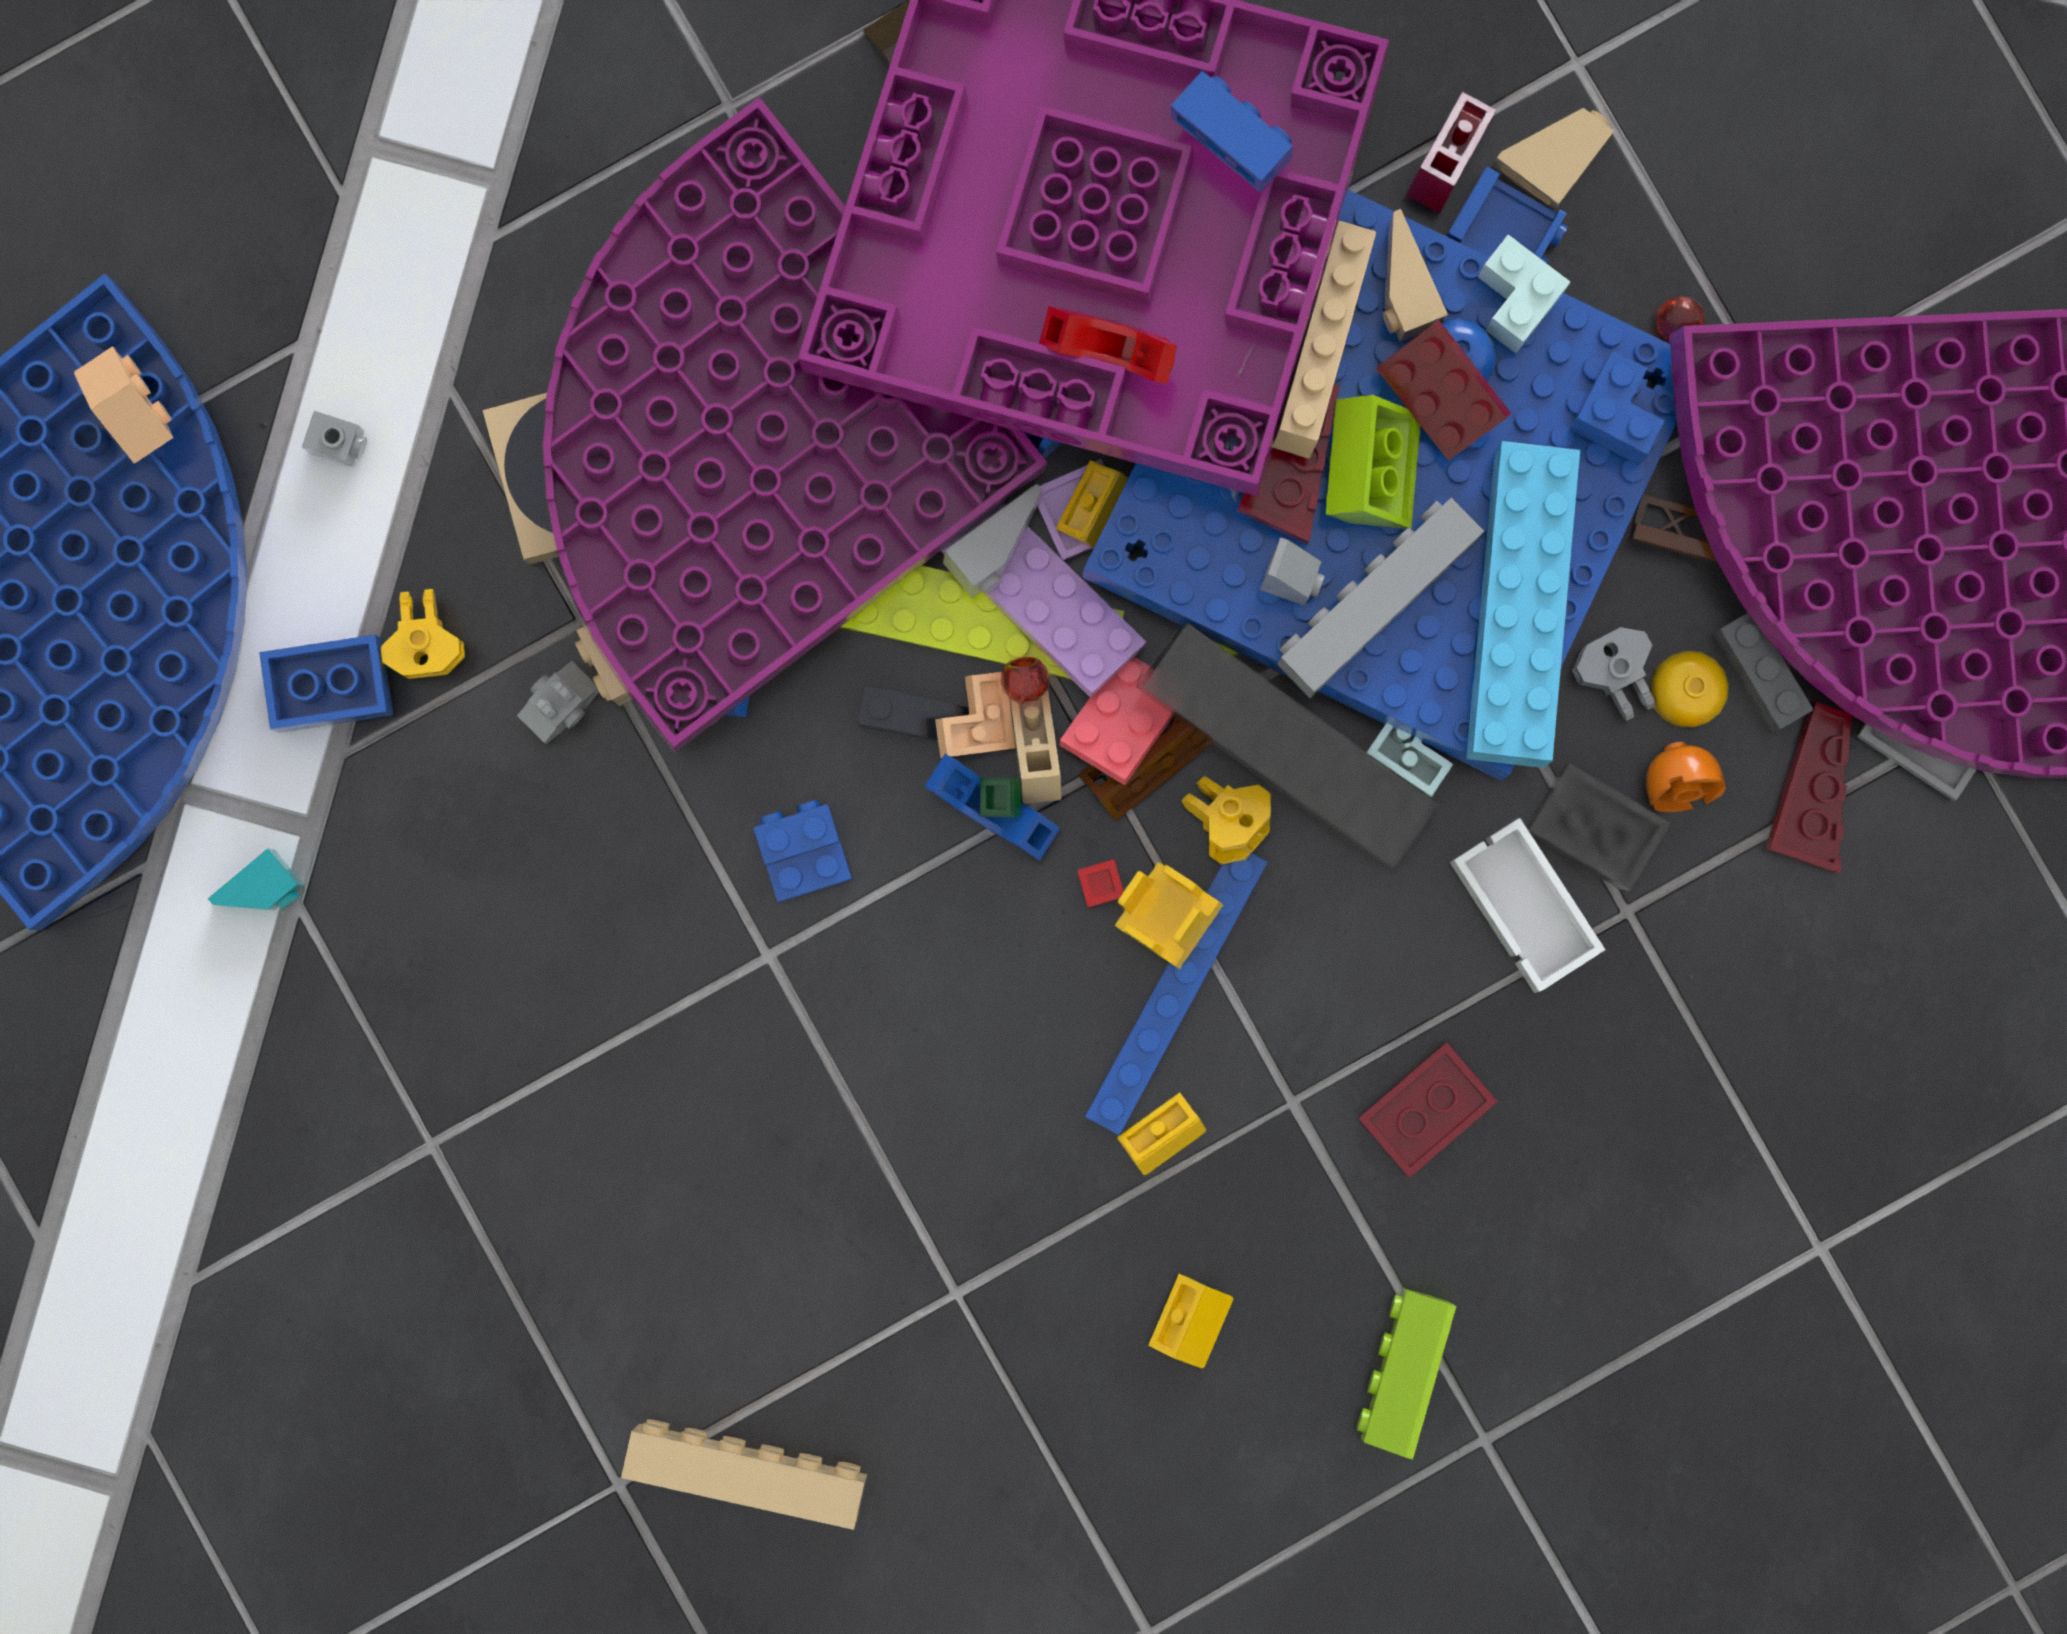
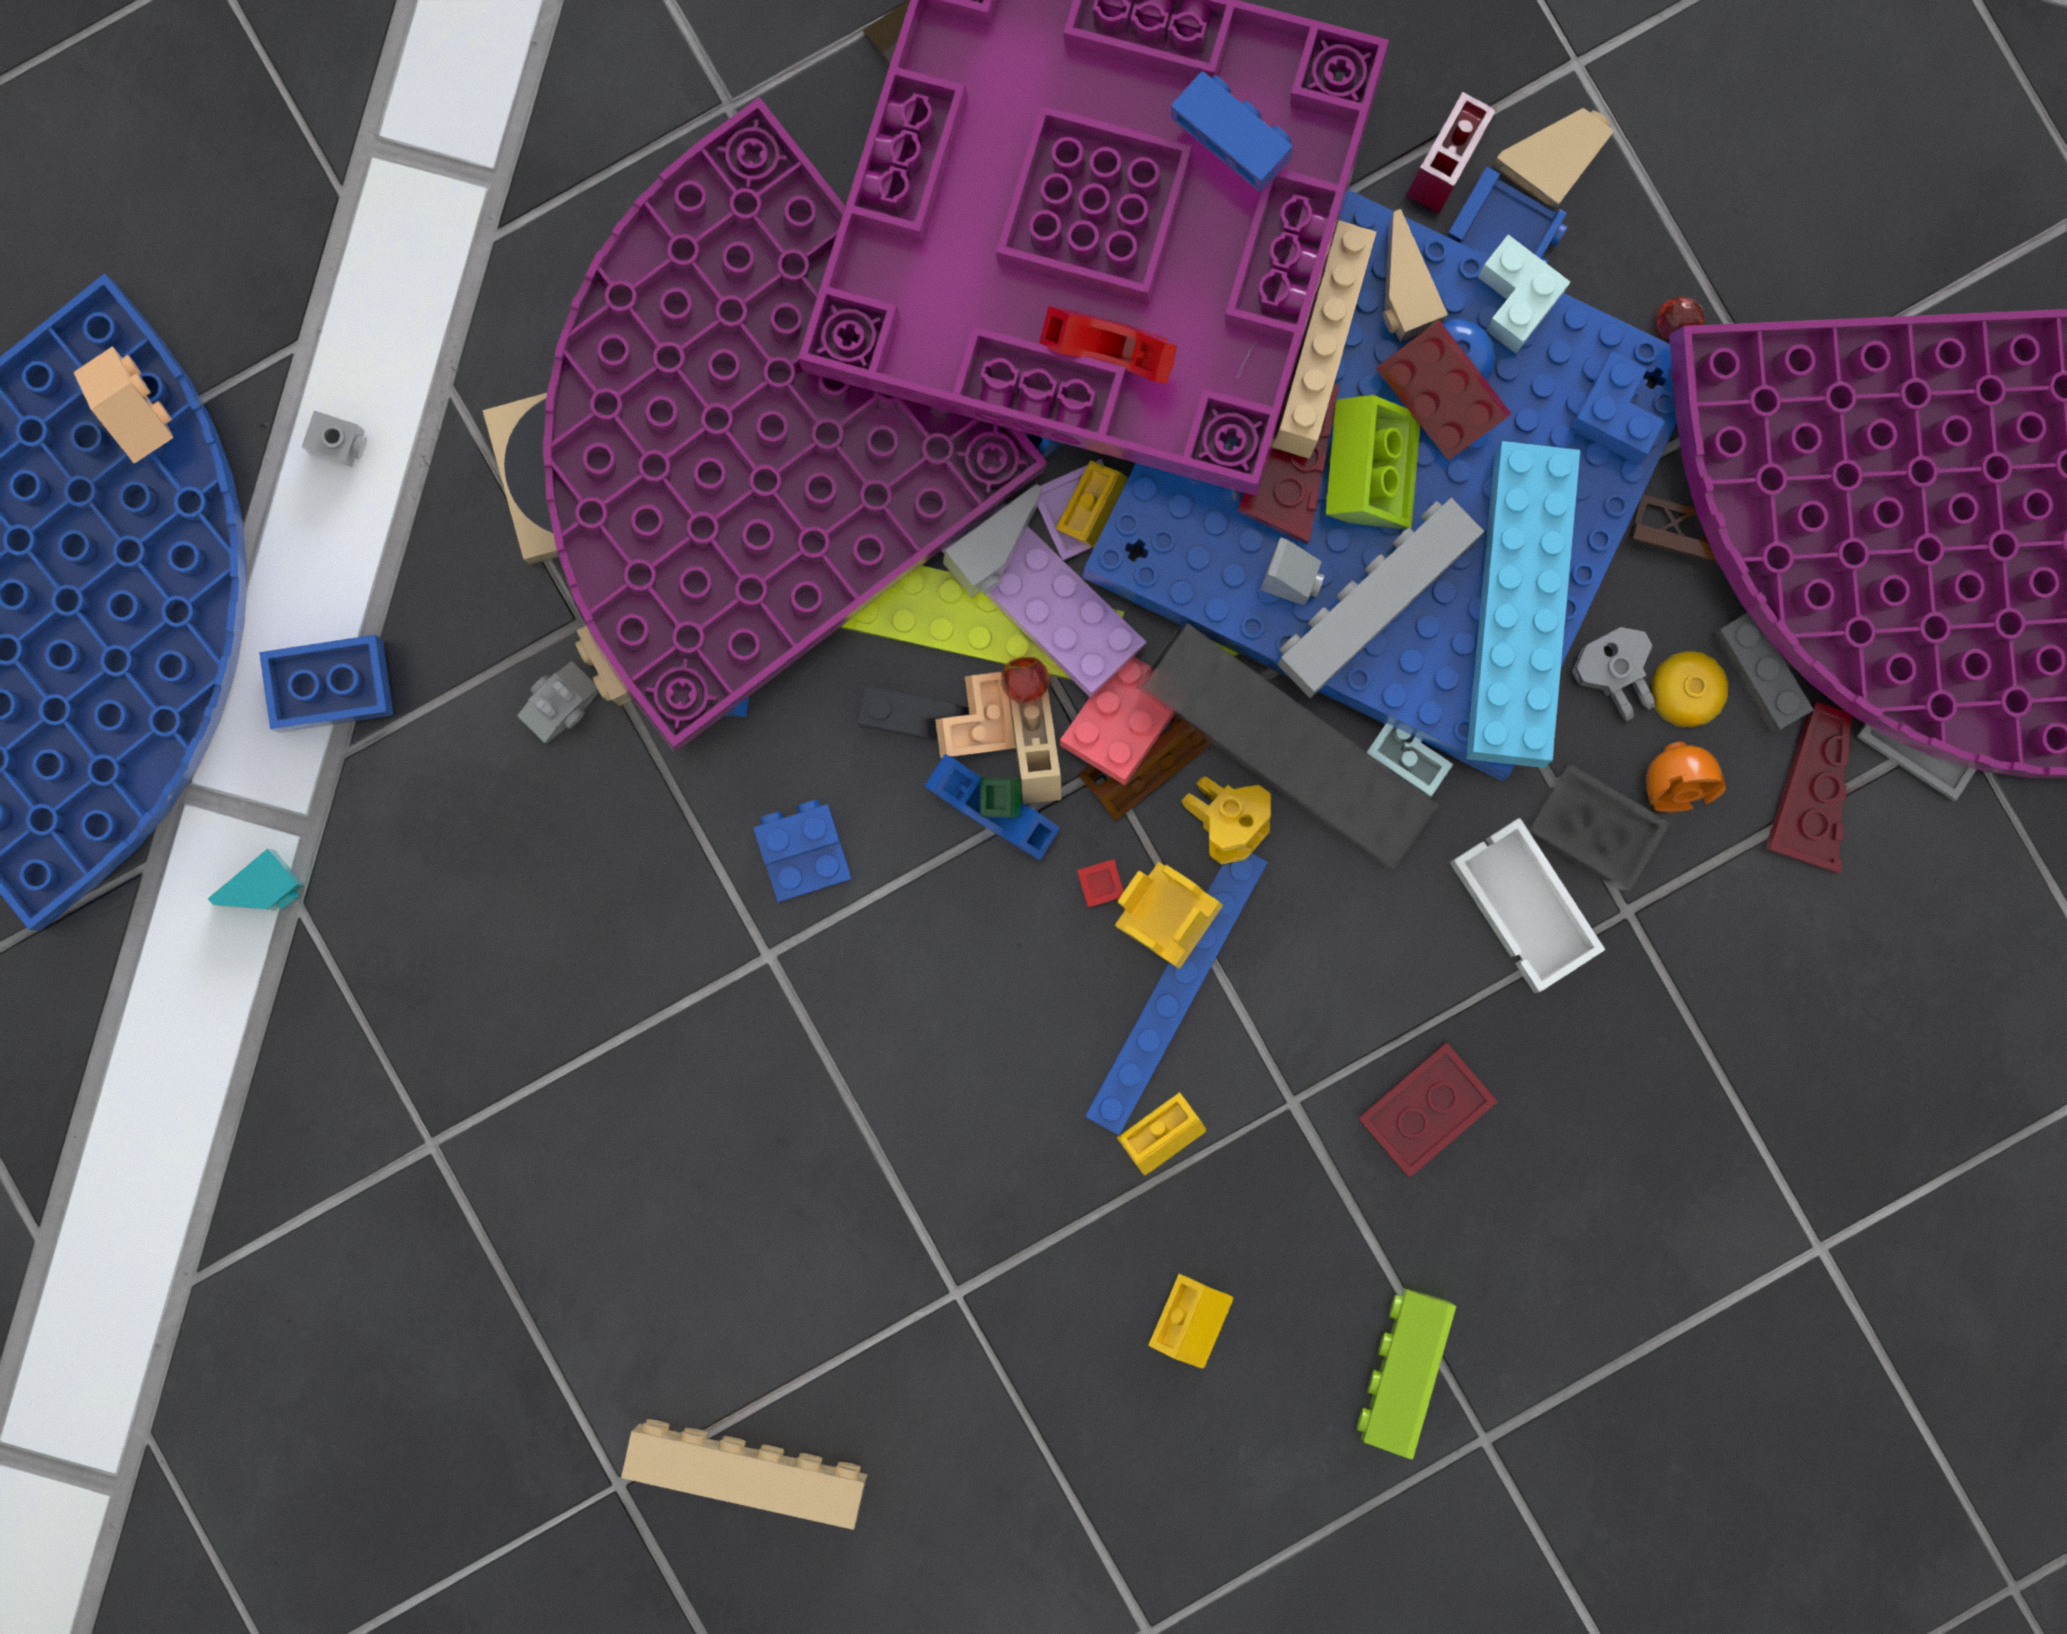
yellow hinge [381,589,465,679] -> none

